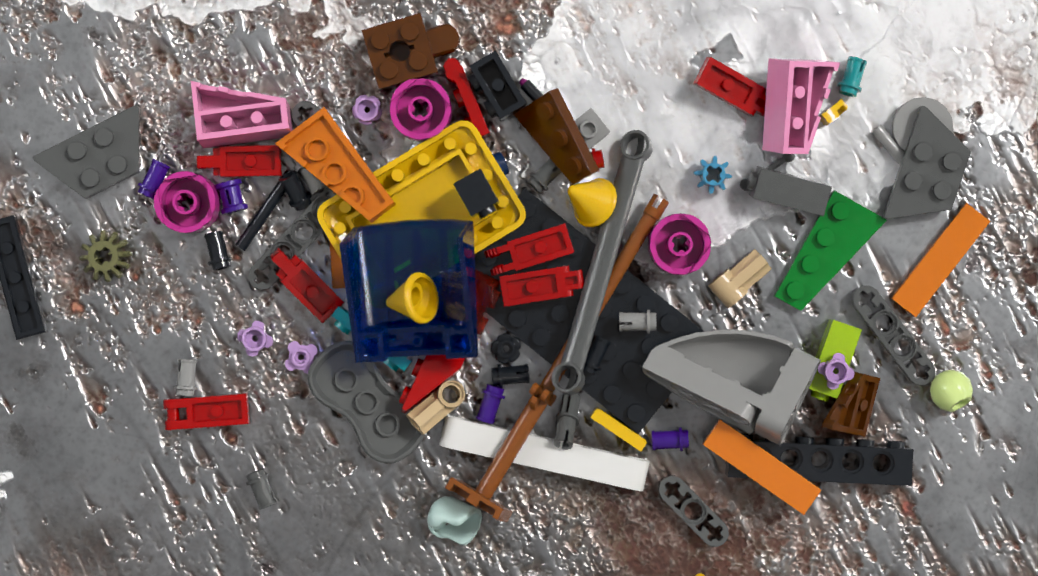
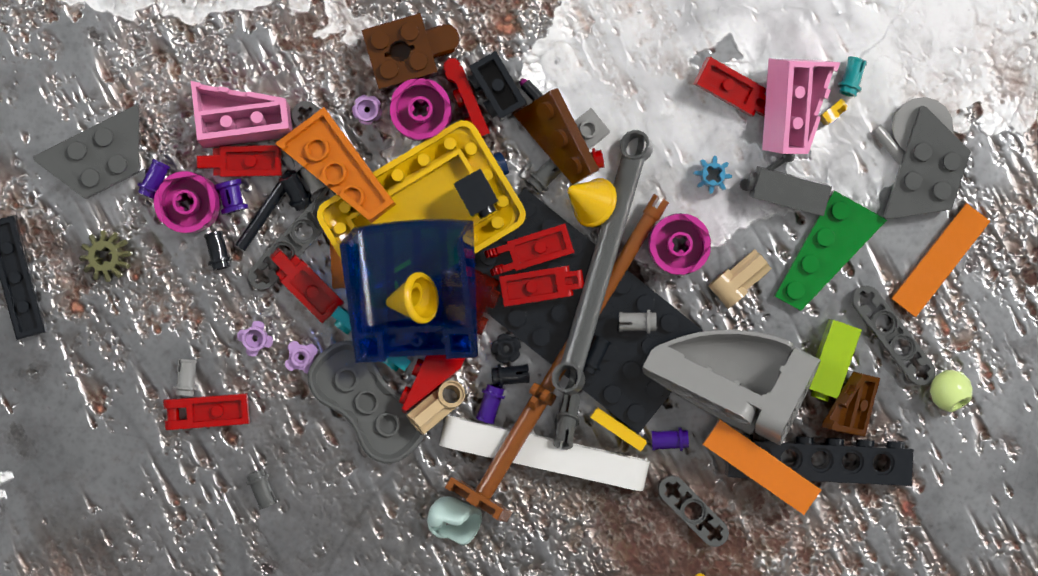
lavender plate [818,353,854,389] -> none

